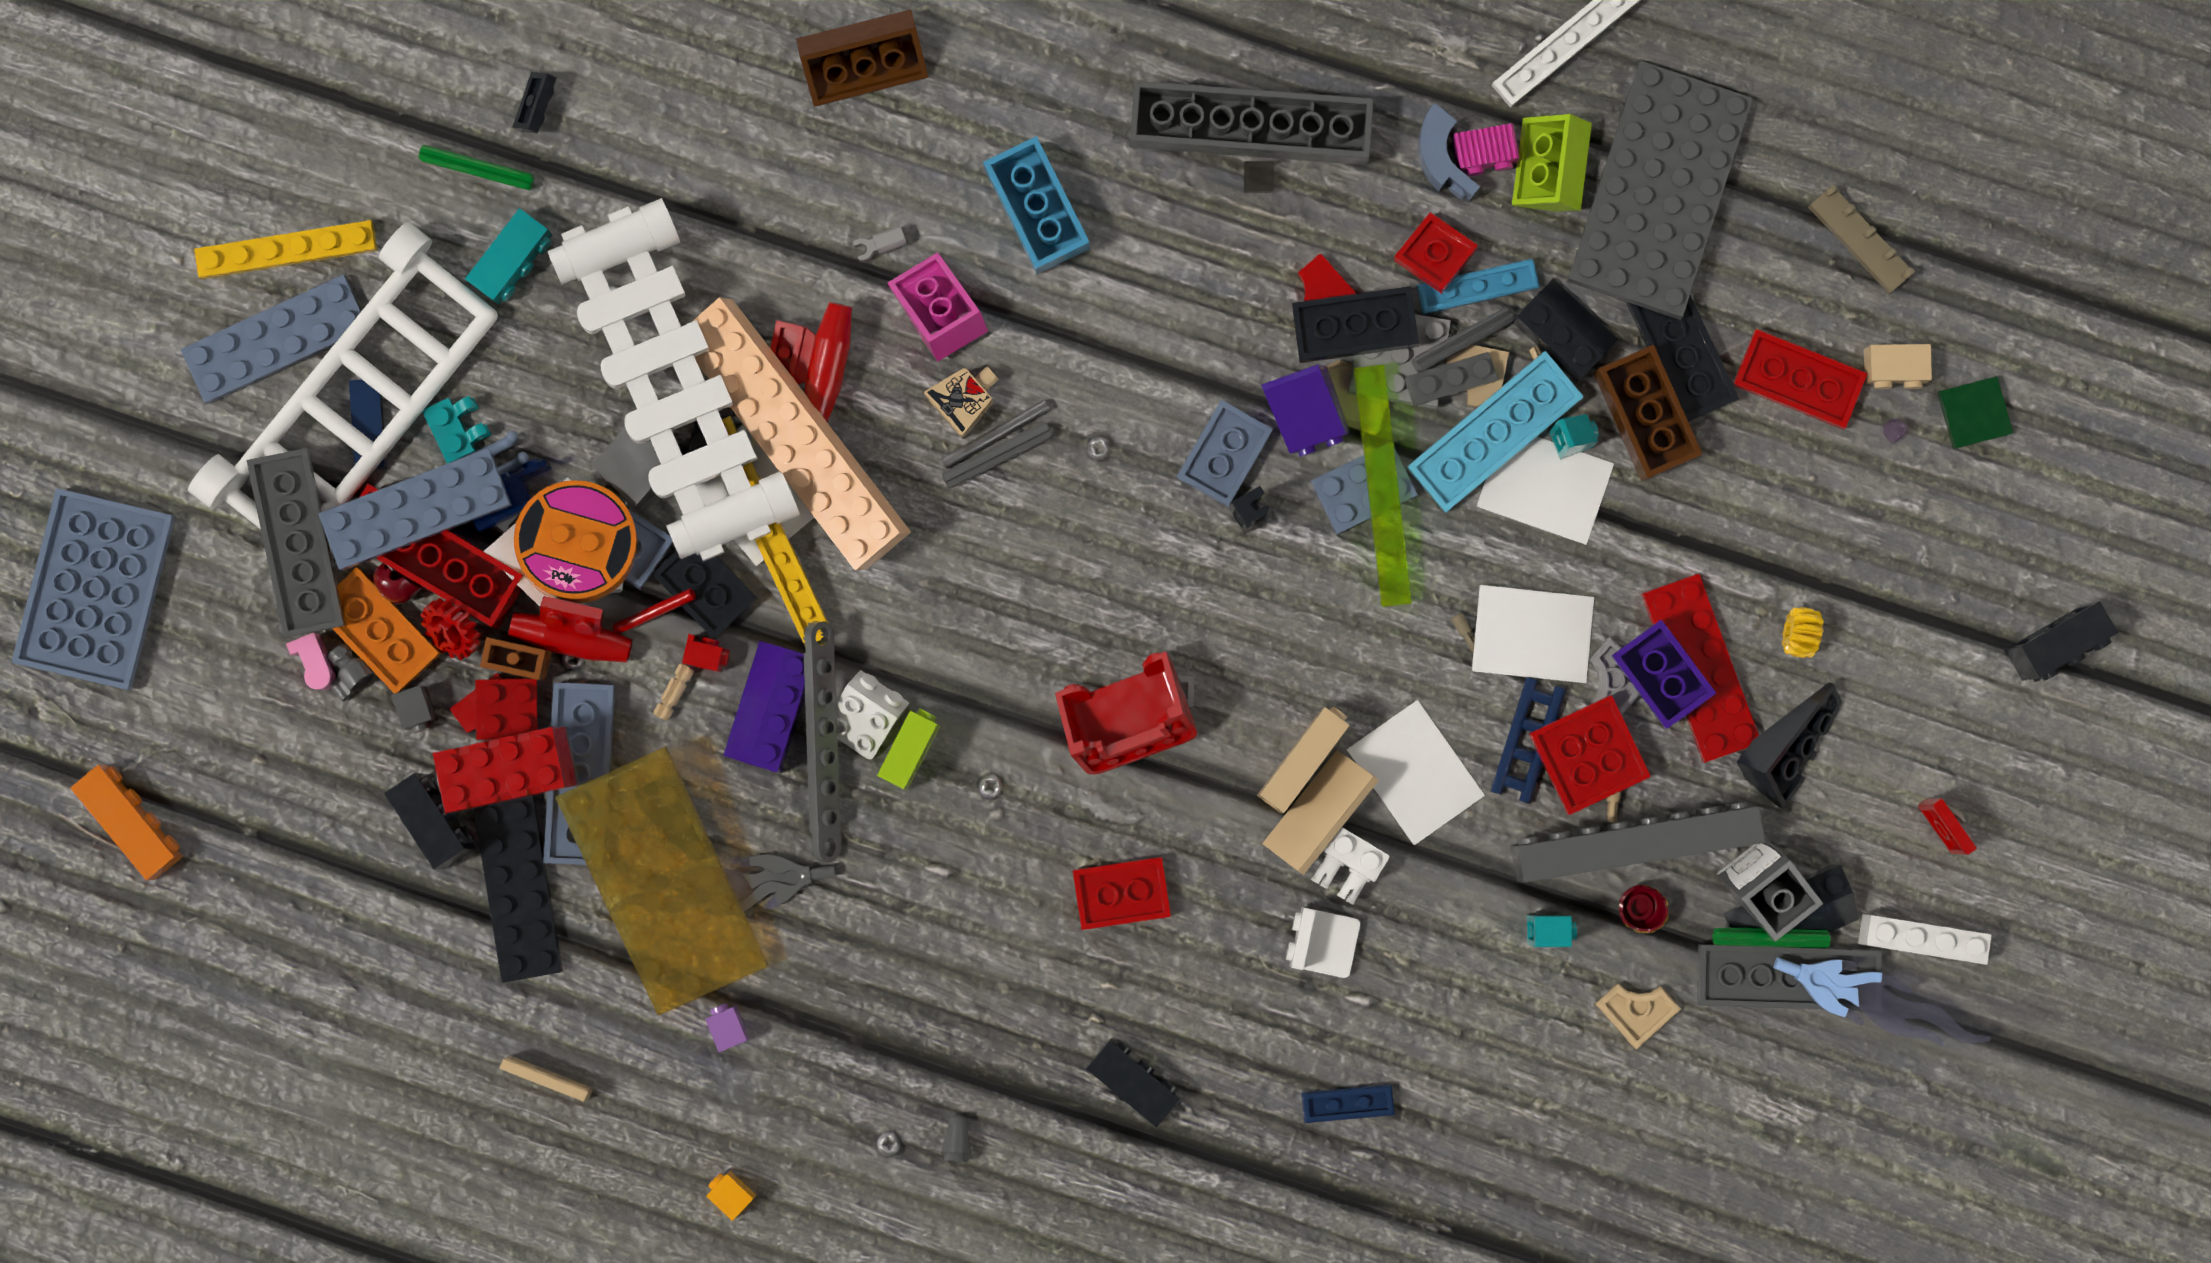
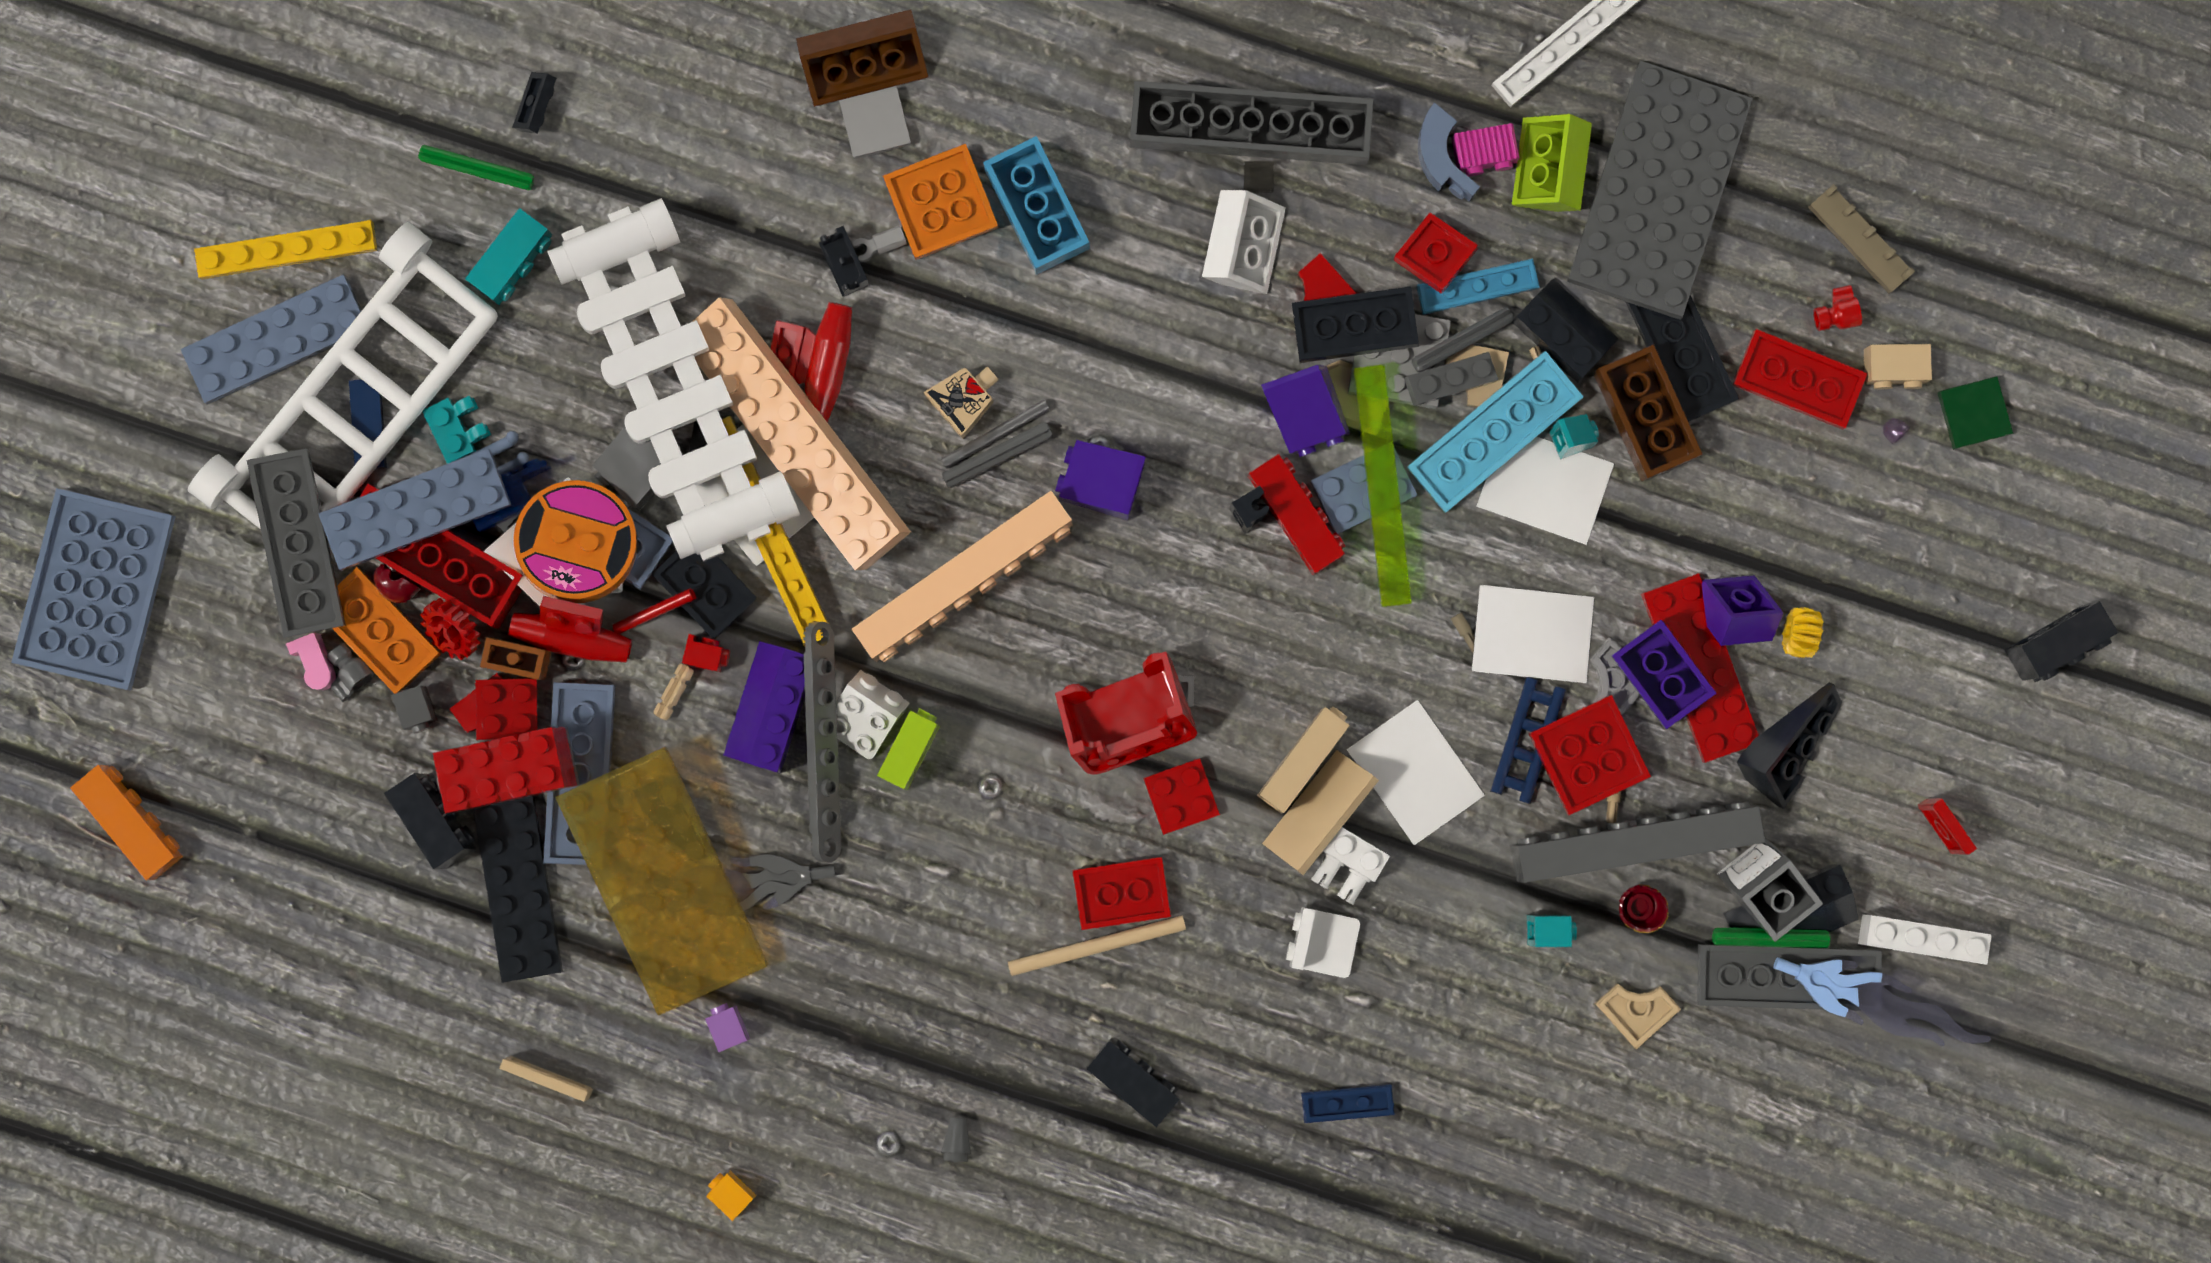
dark pink slope [887,252,988,362] -> none
sand blue plate [1176,400,1273,508] -> none
none -> black hinge [818,226,870,297]
none -> light grey tile [839,86,911,159]
none -> light nougat brick [852,491,1073,663]
none -> orange plate [883,144,999,260]
none -> tan piece [1008,915,1186,976]
none -> dark purple slope [1055,440,1146,521]
none -> red plate [1143,758,1220,835]
none -> white slope [1202,190,1286,294]
none -> red brick [1247,454,1346,576]
none -> dark purple slope [1702,575,1783,646]
none -> red piece [1813,285,1862,331]

